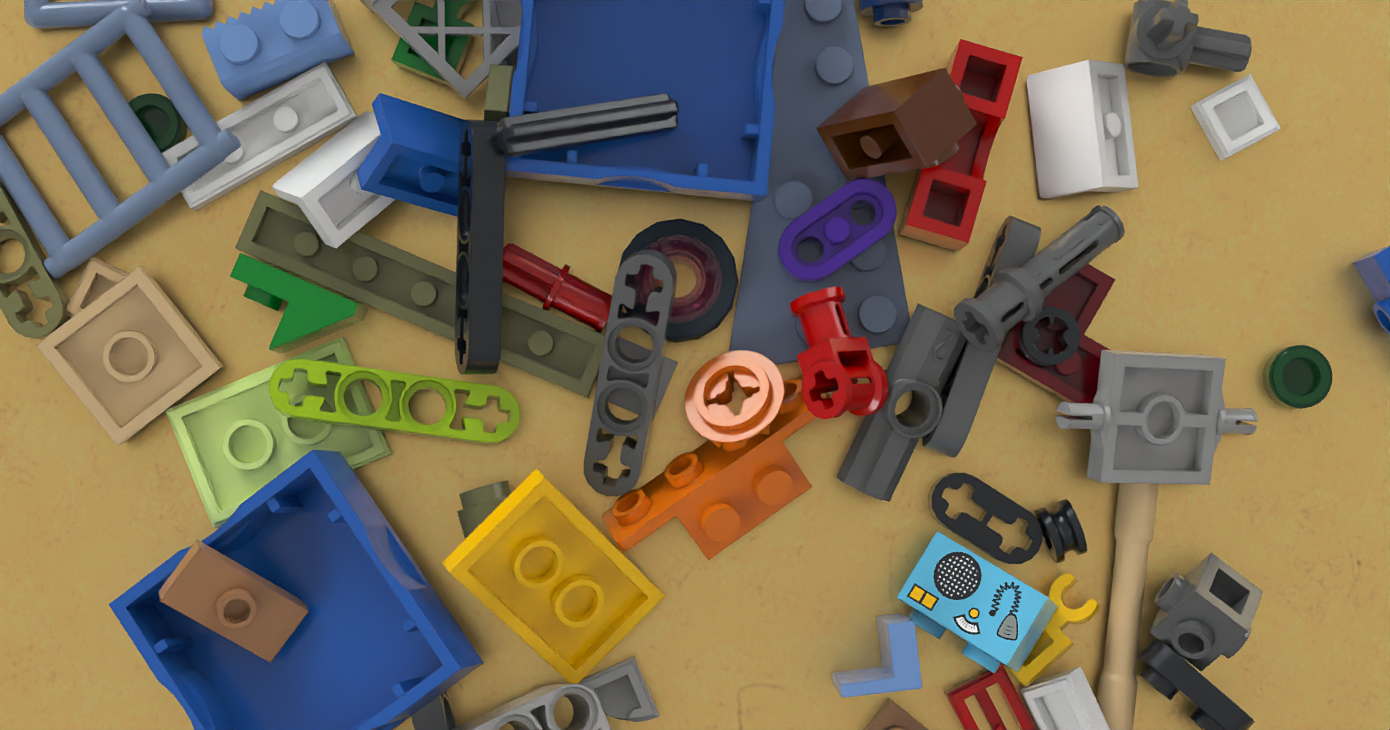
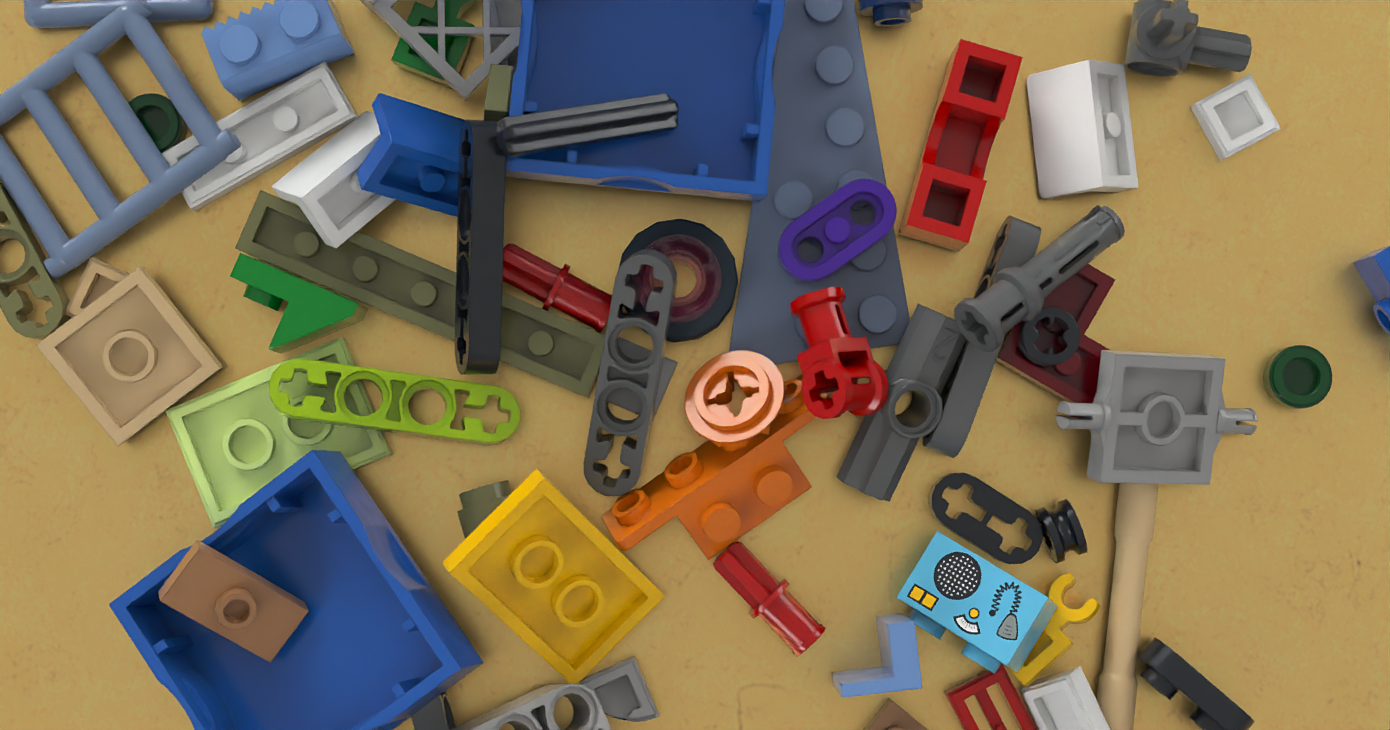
reddish brown brick [816,68,977,182] -> none
dark grey brick [1150,552,1263,671] -> none
none -> red axle [713,541,826,657]

